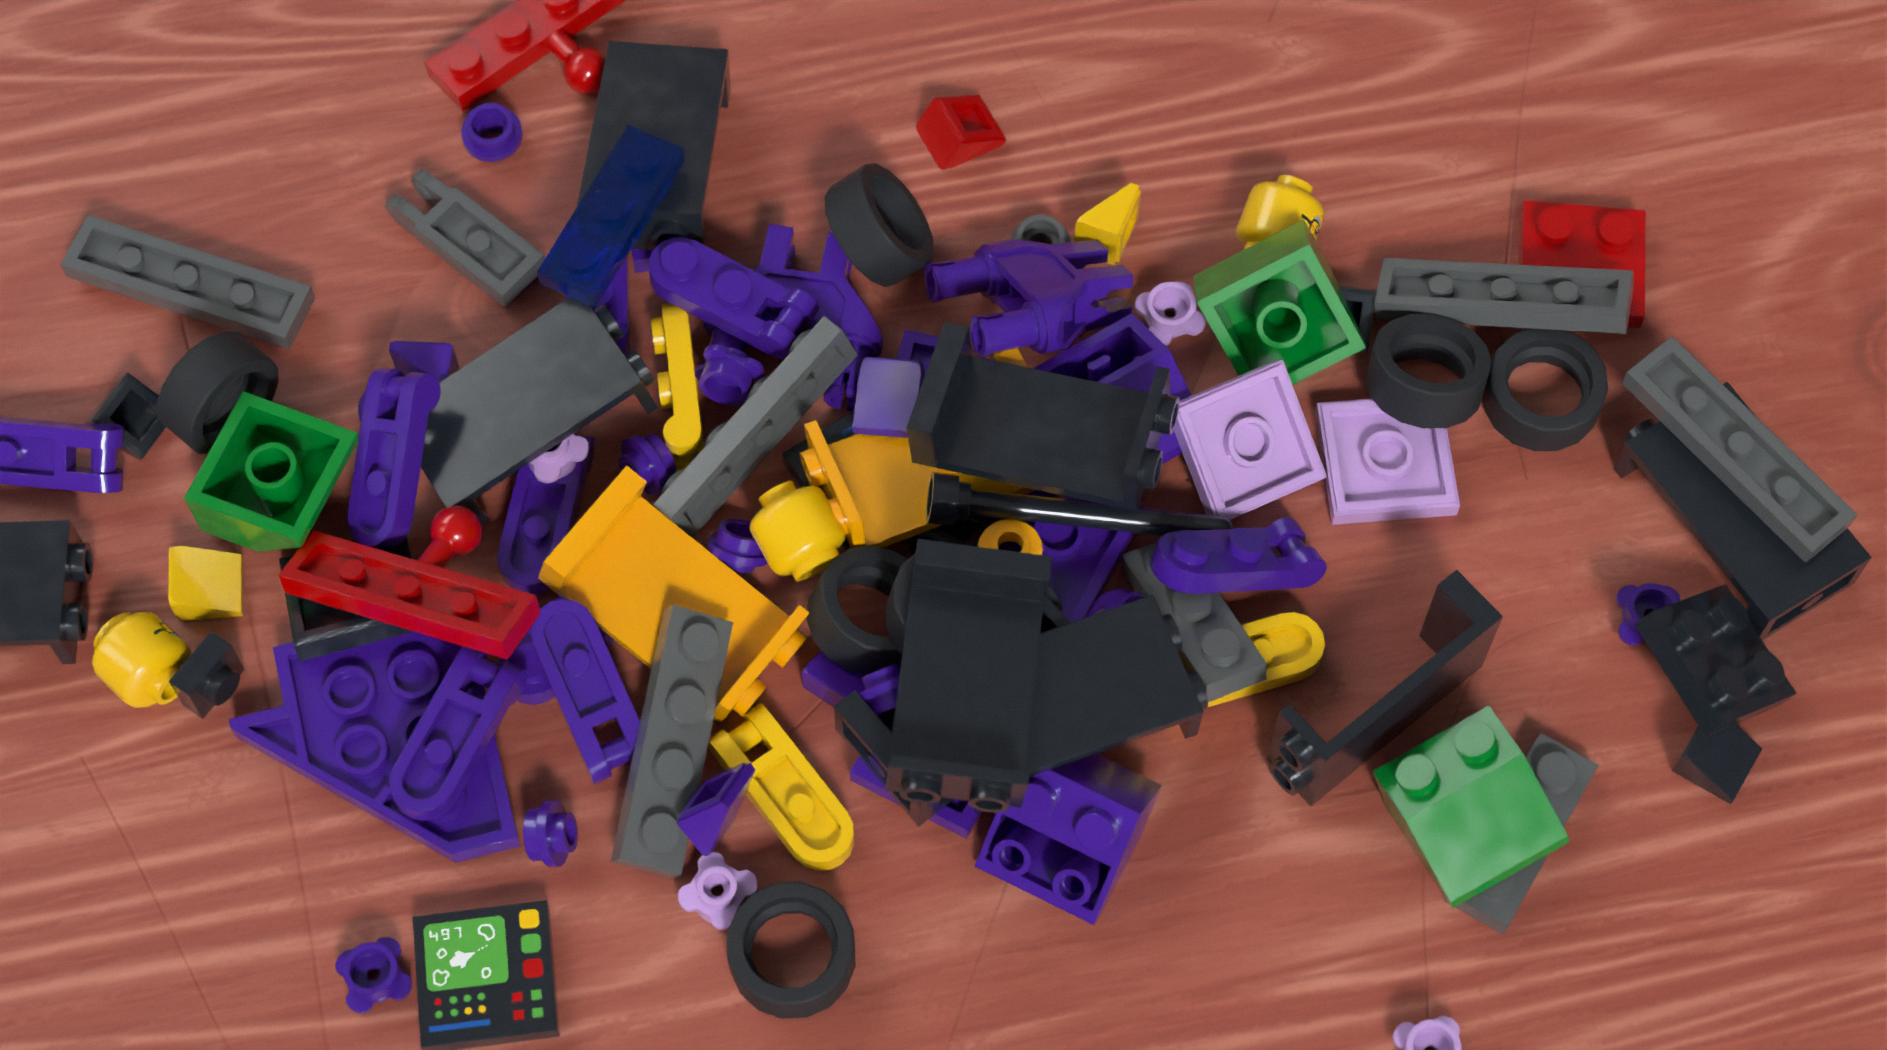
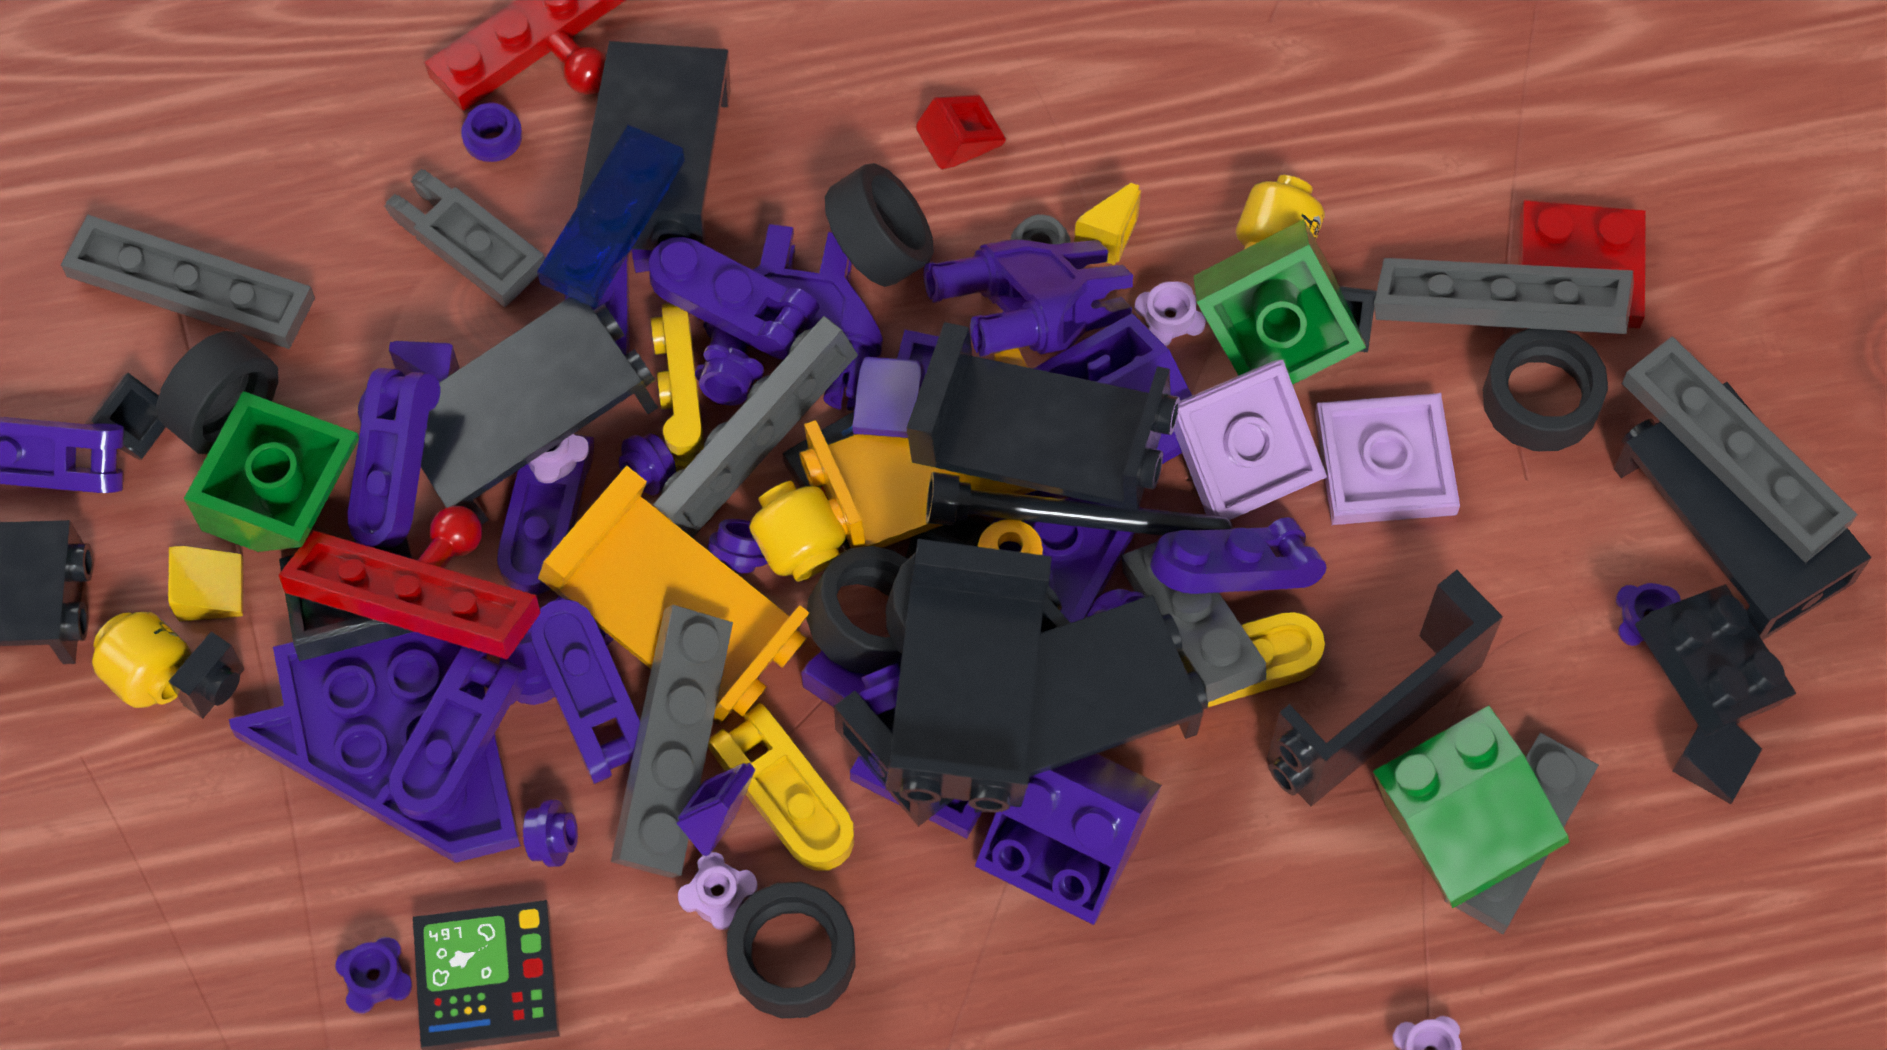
black tyre [1365,314,1492,429] -> none

